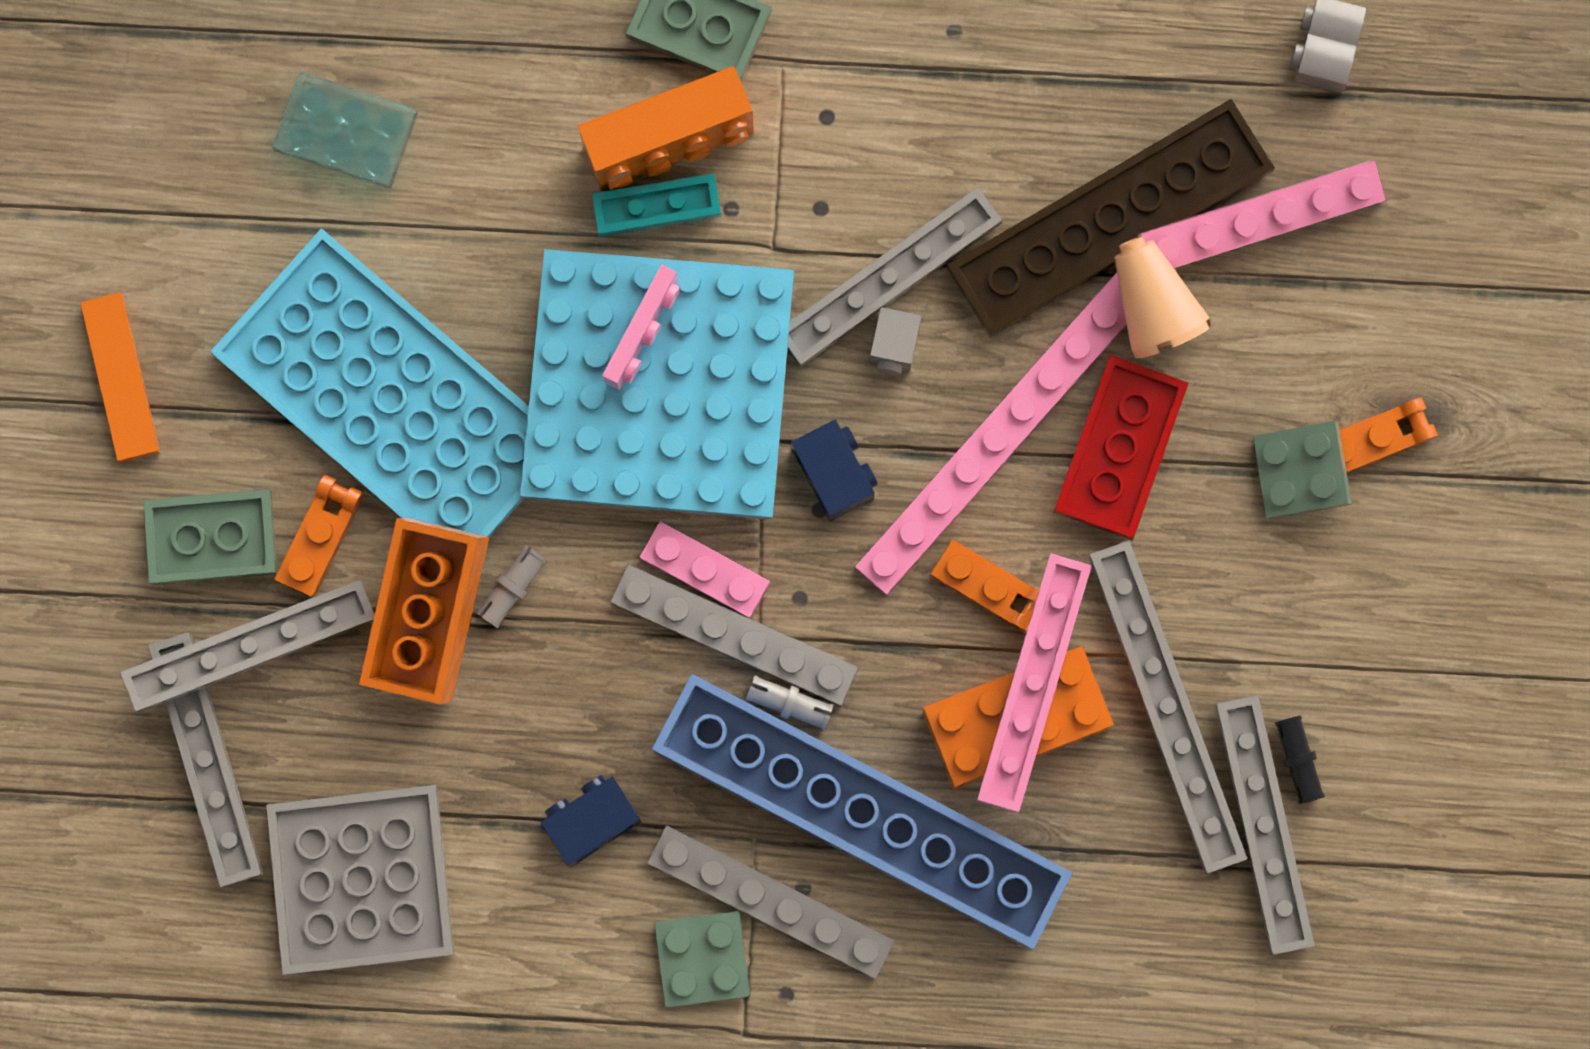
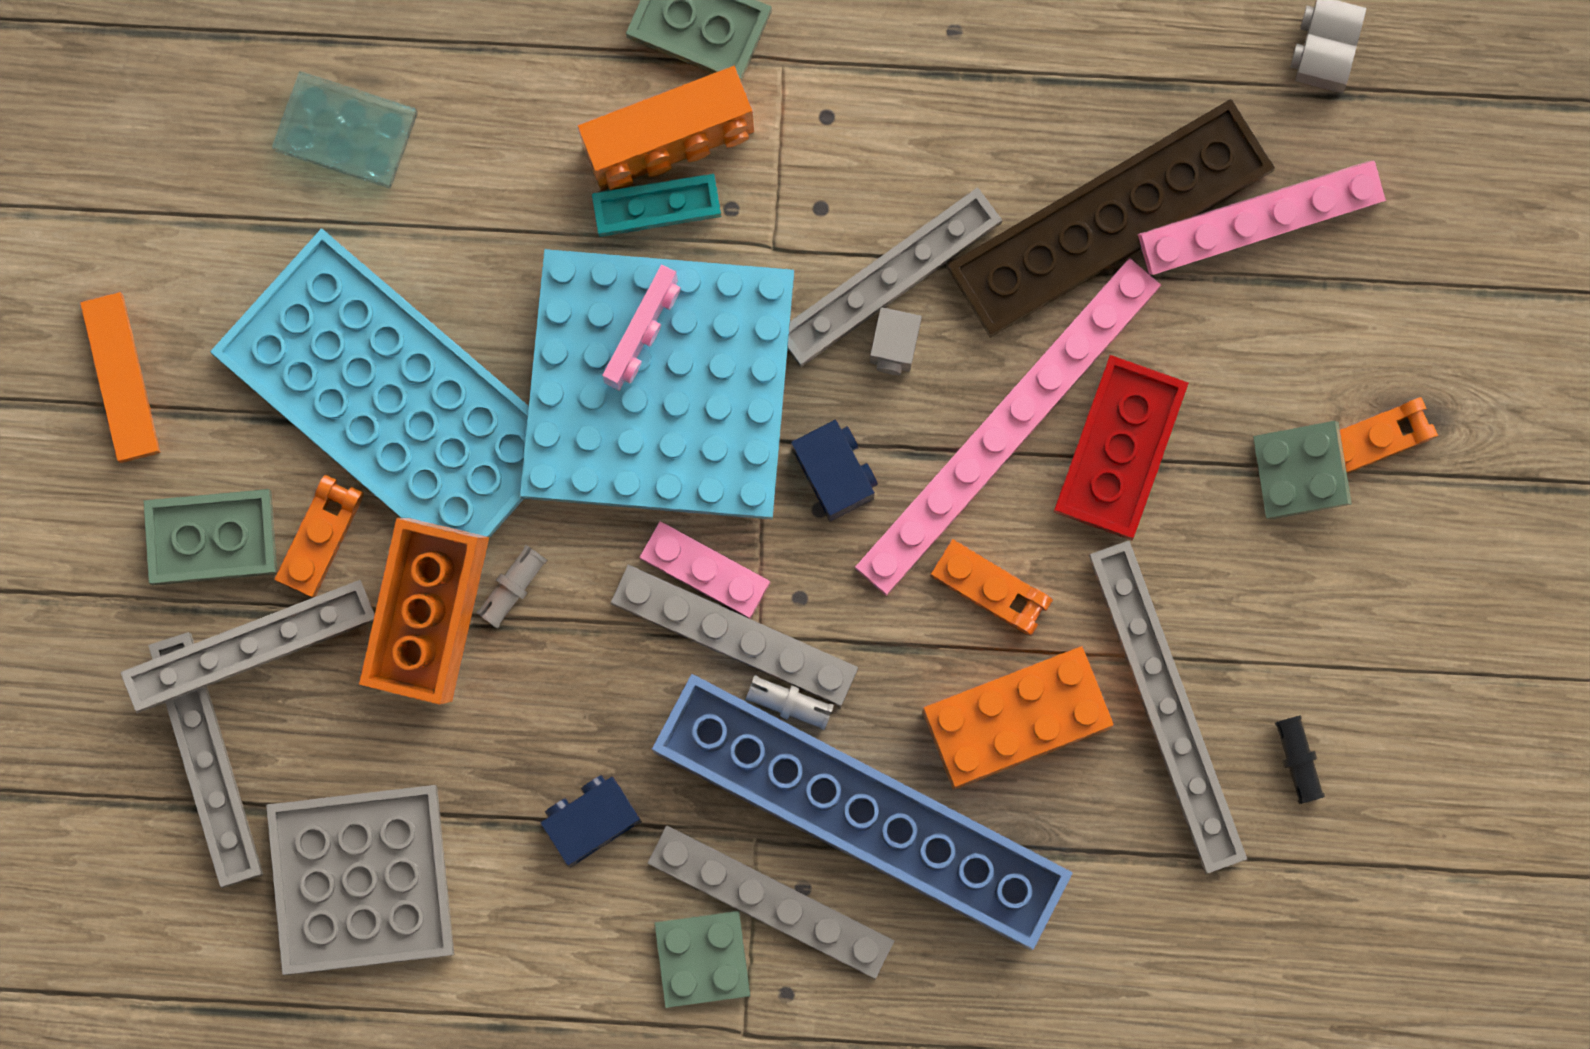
bright pink plate [977,553,1092,813] -> none
light nougat cone [1115,236,1211,358] -> none
light grey plate [1215,695,1315,955] -> none

